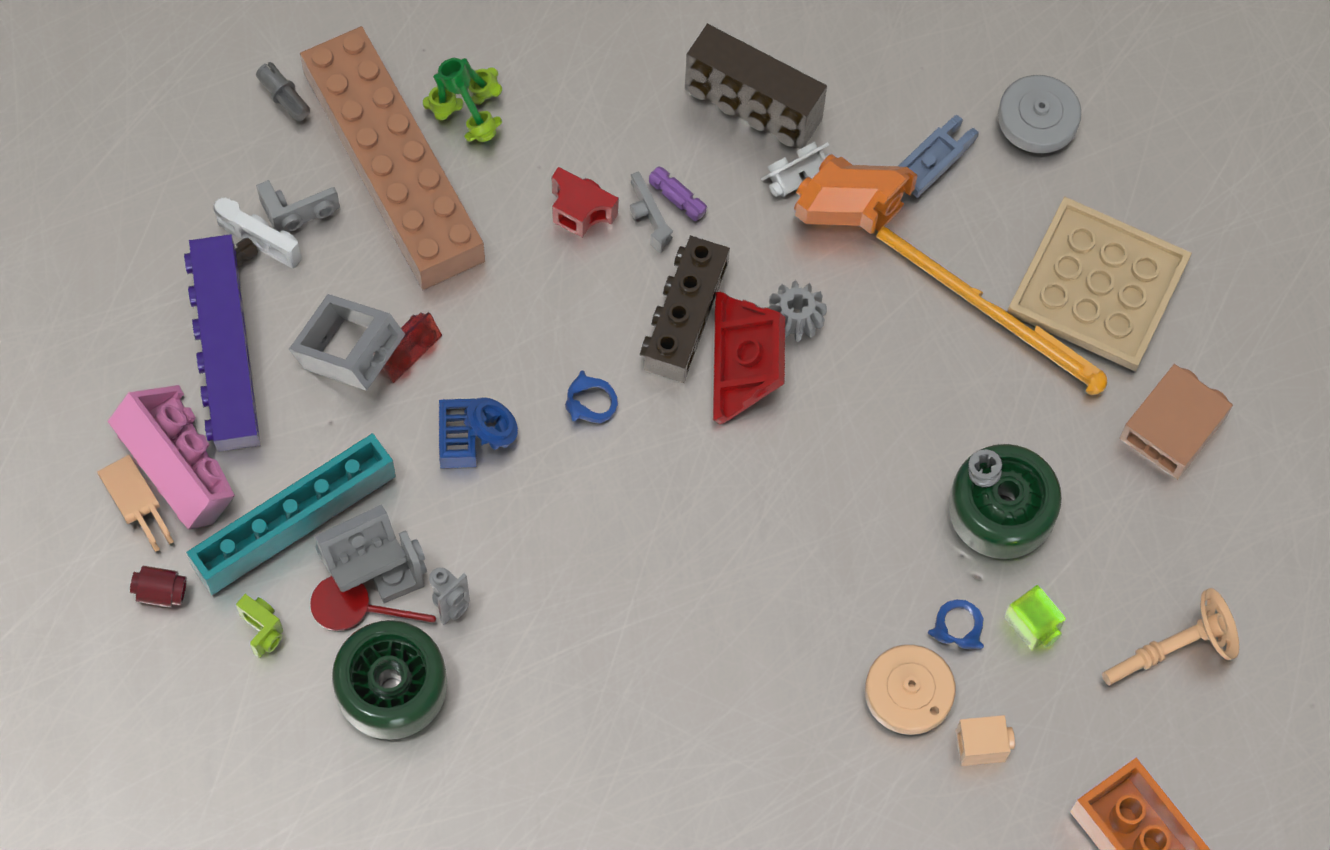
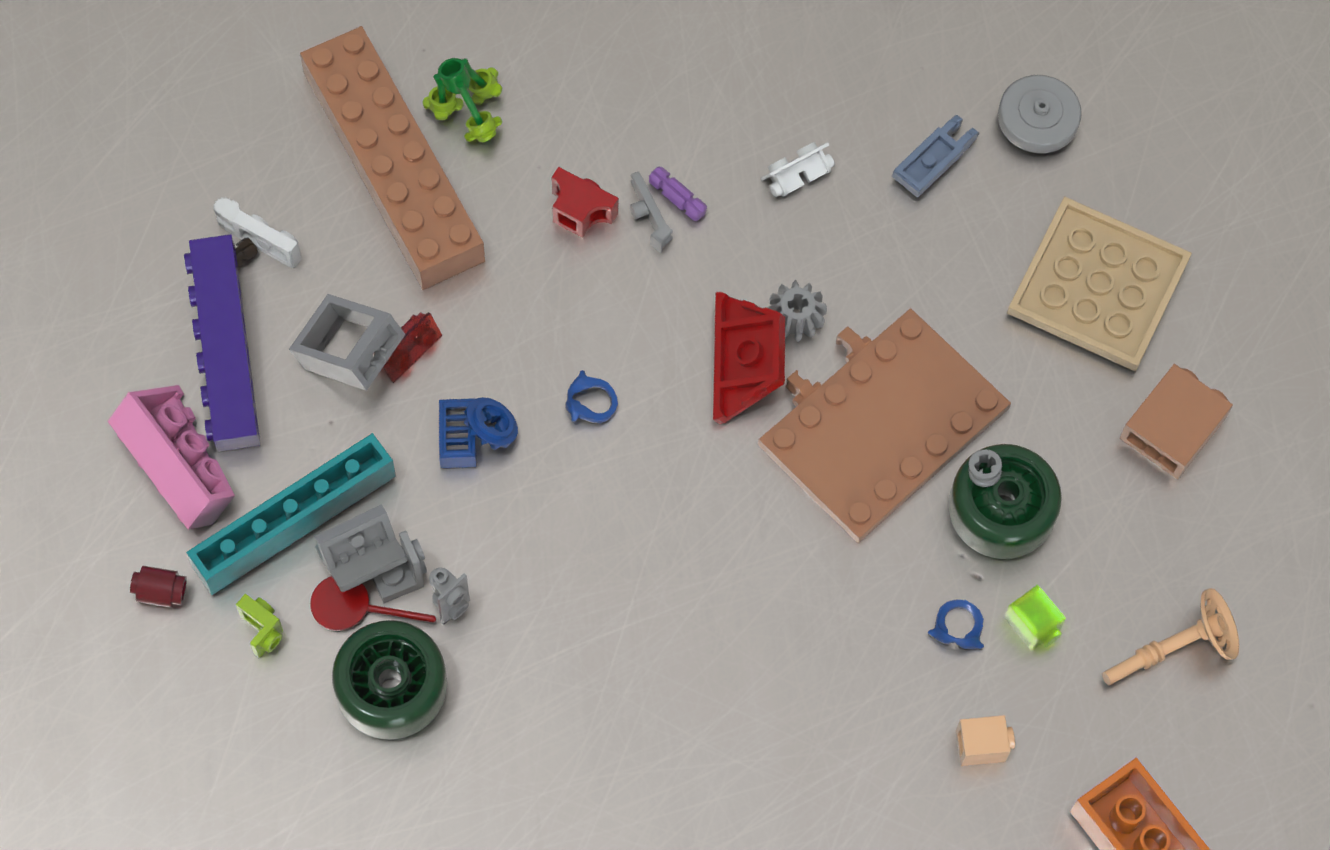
light nougat arm [97,455,174,552] -> none
flat silver axle [256,62,310,121] -> none
light grey bracket [256,180,340,232] -> none
dark brown brick [640,235,730,383] -> none
dark brown brick [685,23,827,149] -> none
orange brick [794,154,918,234] -> none
light nougat wheel [865,645,956,735] -> none
light orange bar [876,226,1107,395] -> none
none -> nougat hinge [758,308,1011,543]

